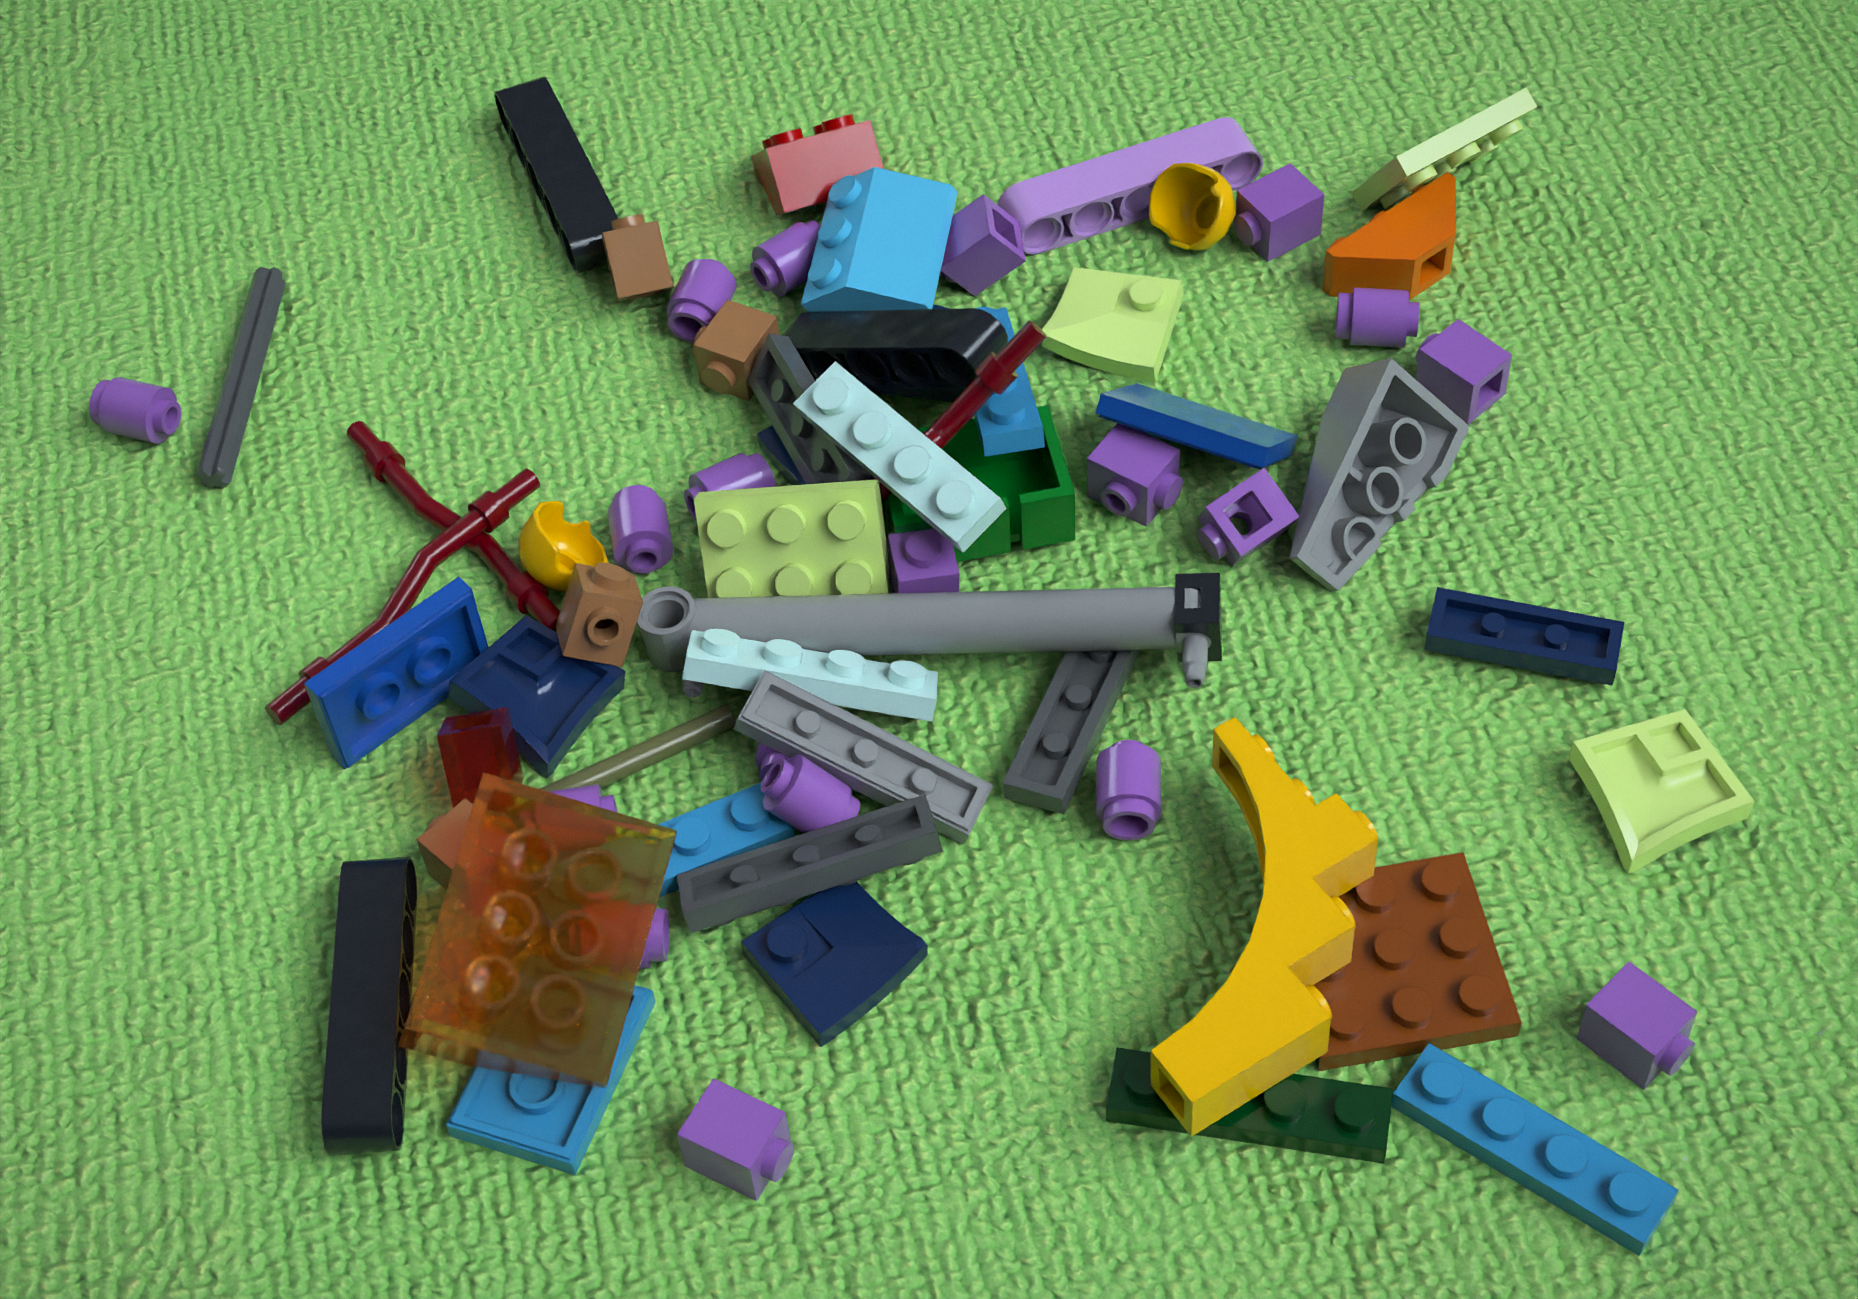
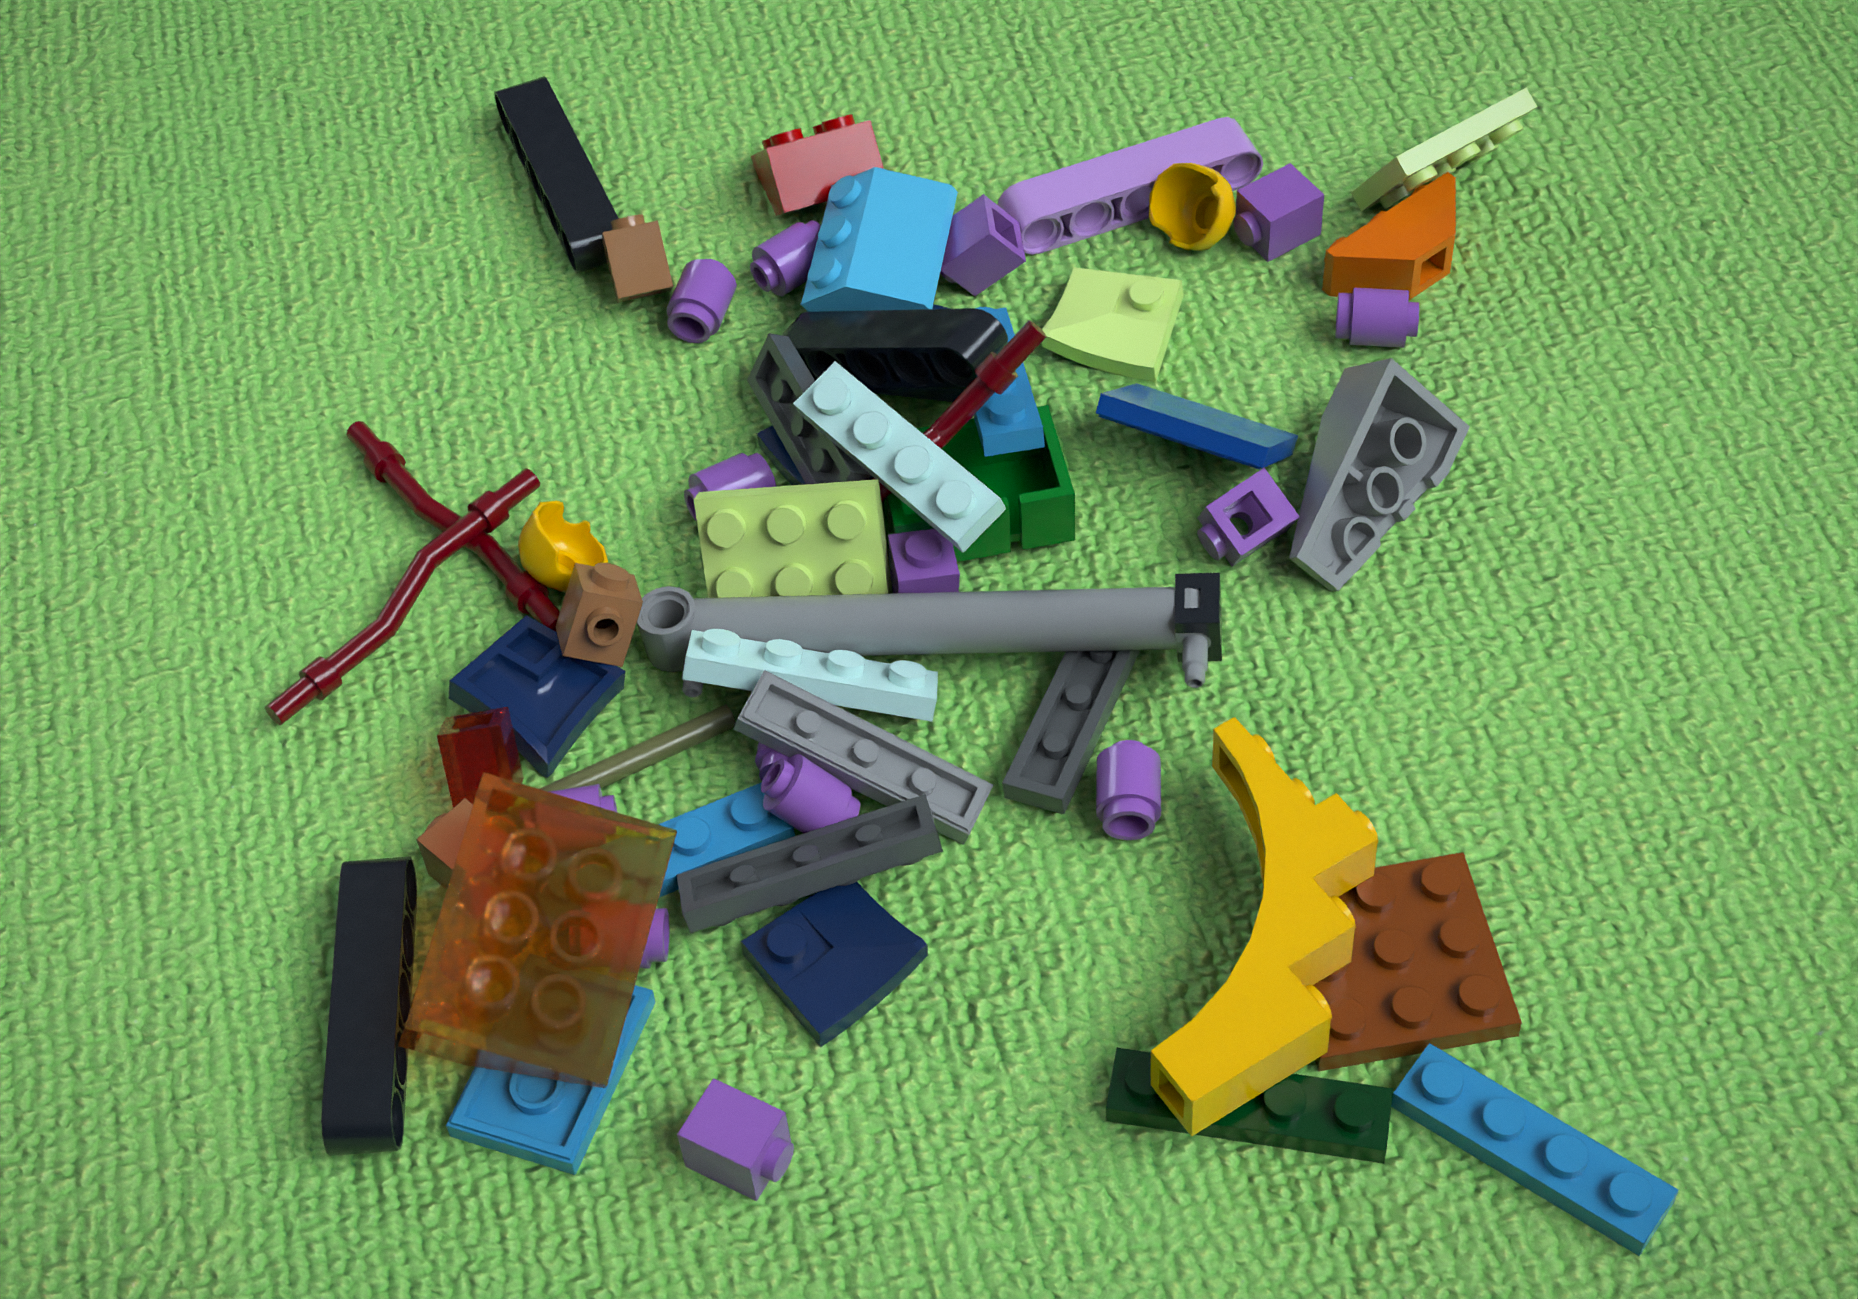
medium lavender brick [89,377,181,444] -> none
dark grey axle [197,267,286,488] -> none
blue tile [304,577,488,770] -> none
medium lavender brick [607,485,673,573] -> none
medium nougat brick [692,299,779,401] -> none
medium lavender brick [1087,423,1183,527] -> none
medium lavender brick [1416,319,1512,424] -> none
dark blue plate [1424,587,1625,686] -> none
yellowish green plate [1568,709,1755,874] -> none
medium lavender brick [1577,961,1697,1090] -> none

